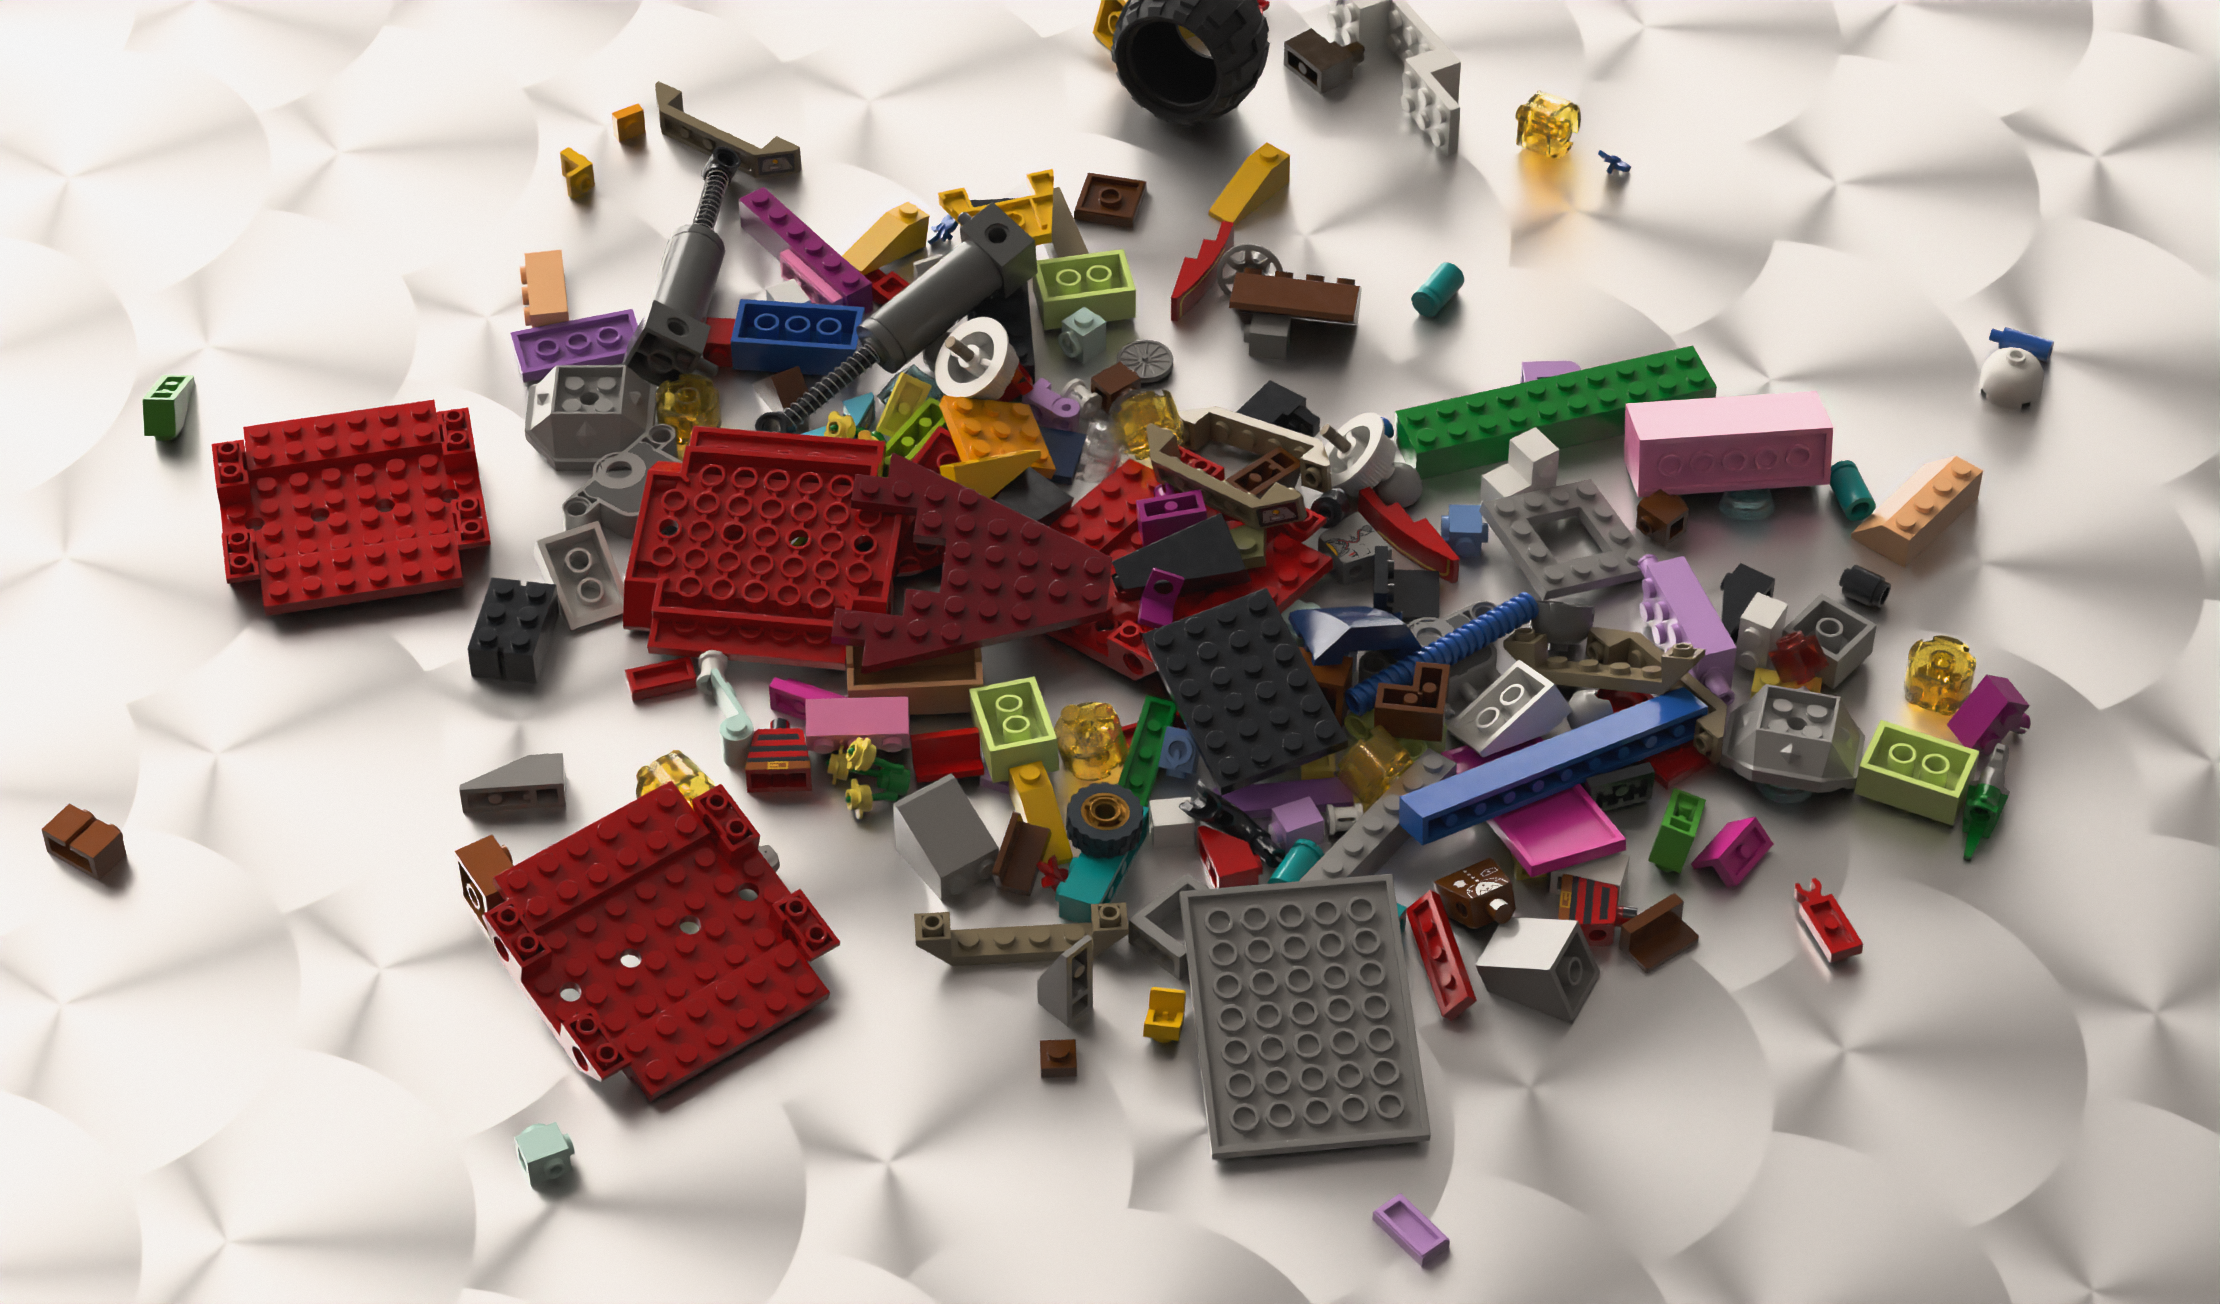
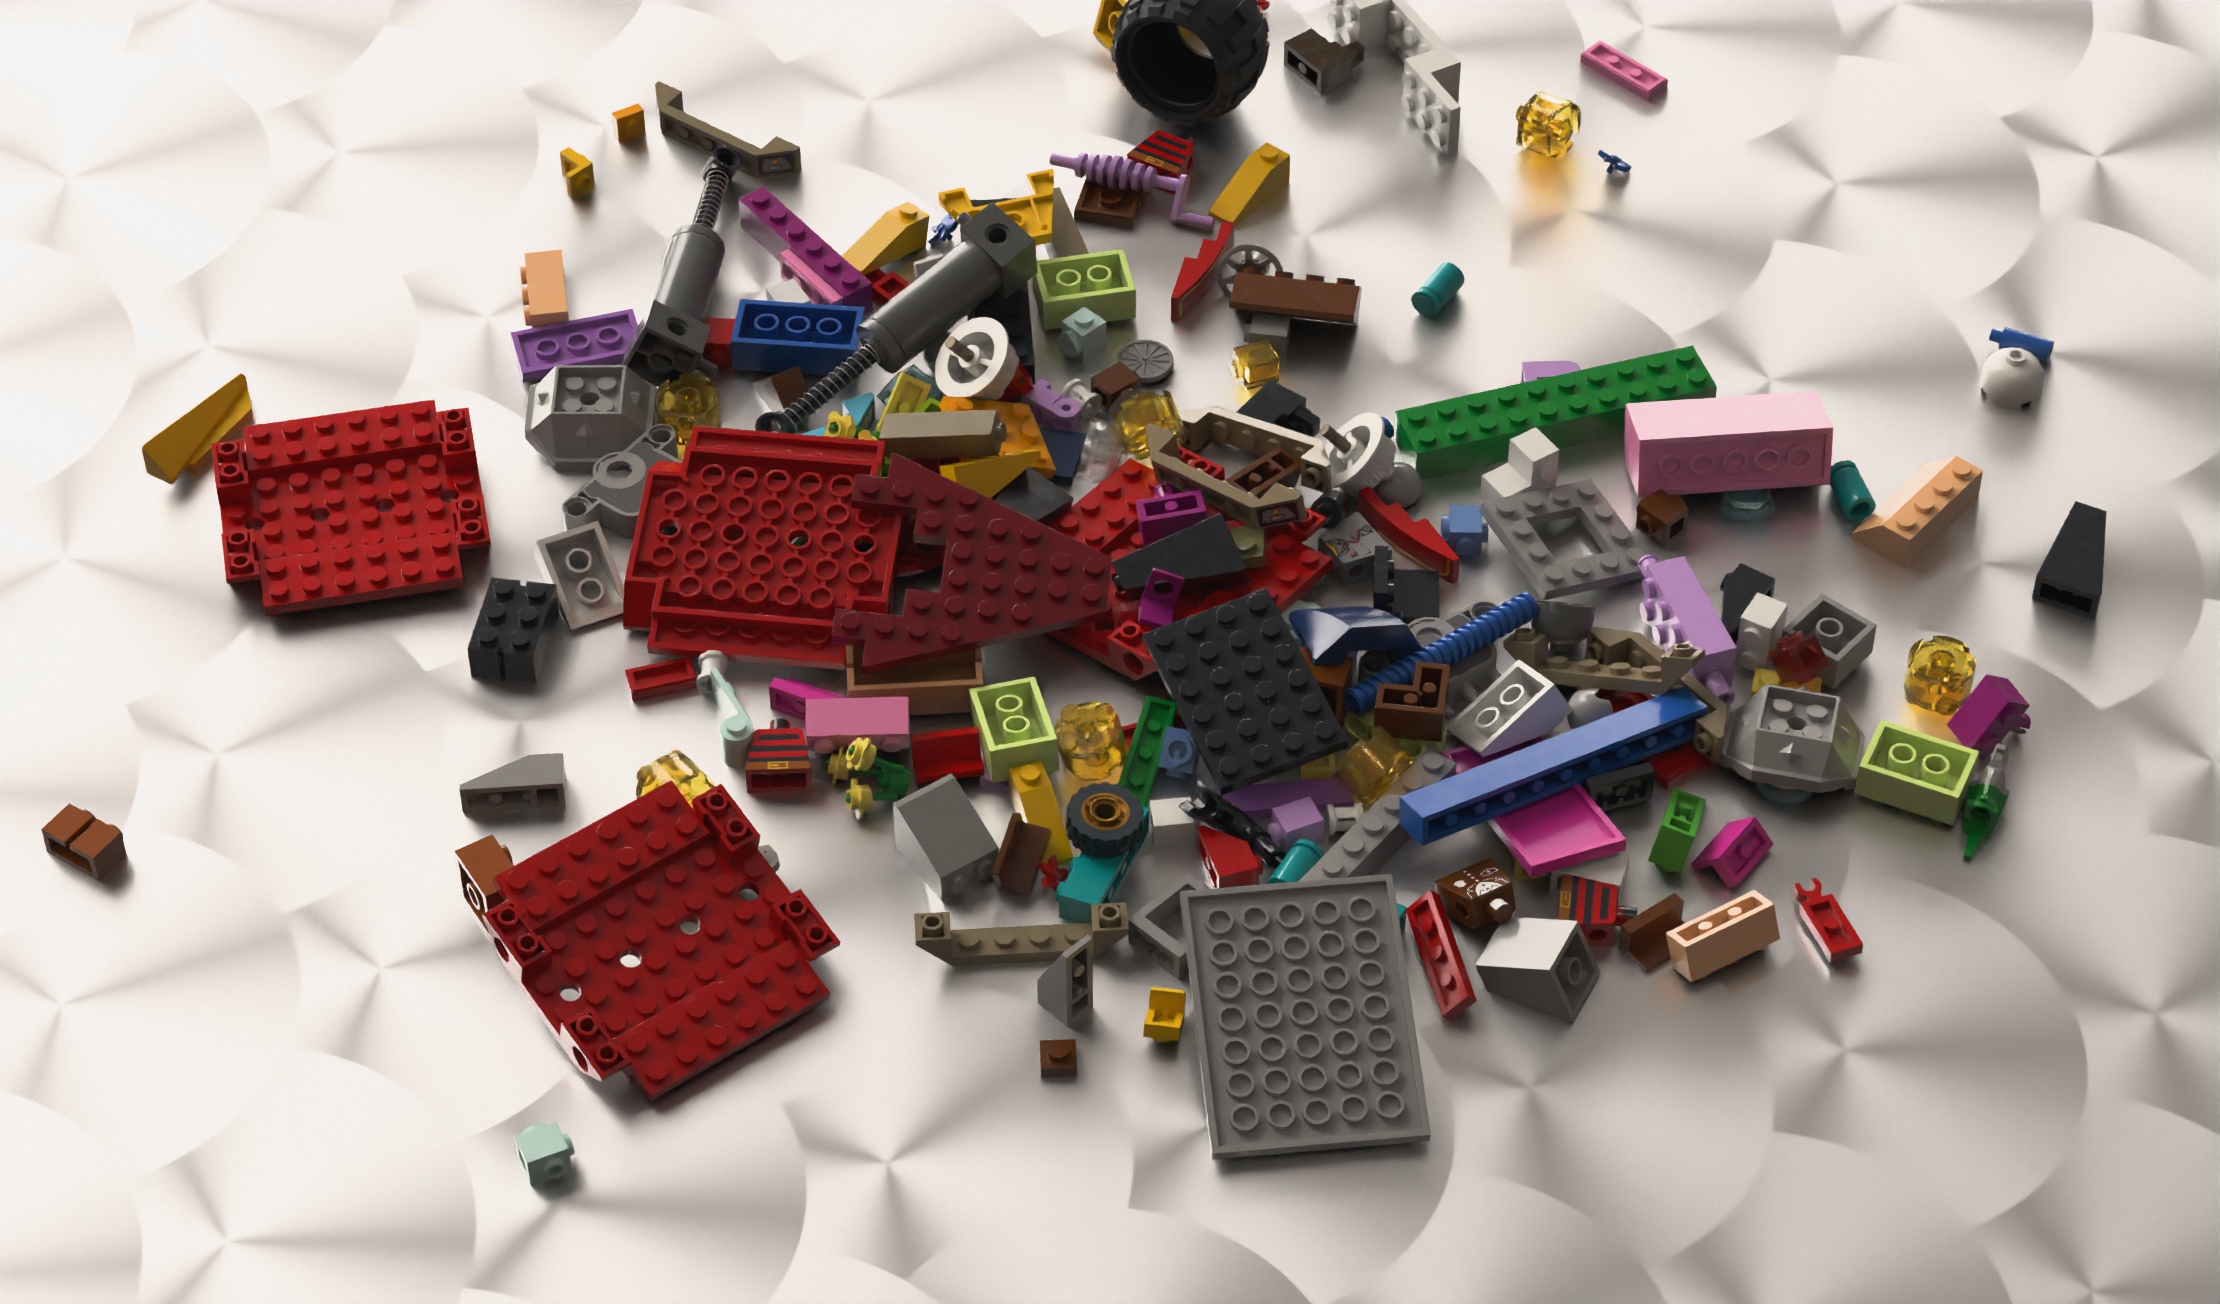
bright green slope [142,375,194,441] -> none
lavender tile [1372,1193,1450,1267] -> none
black brick [1839,565,1891,608] -> none
none -> yellow wedge [142,373,254,485]
none -> dark tan brick [879,409,1007,460]
none -> lavender piece [1049,153,1215,230]
none -> torso [1127,131,1195,196]
none -> clear yellow brick [1229,339,1280,391]
none -> bright pink tile [1580,41,1668,101]
none -> light nougat brick [1666,890,1780,982]
none -> black slope [2032,501,2107,620]

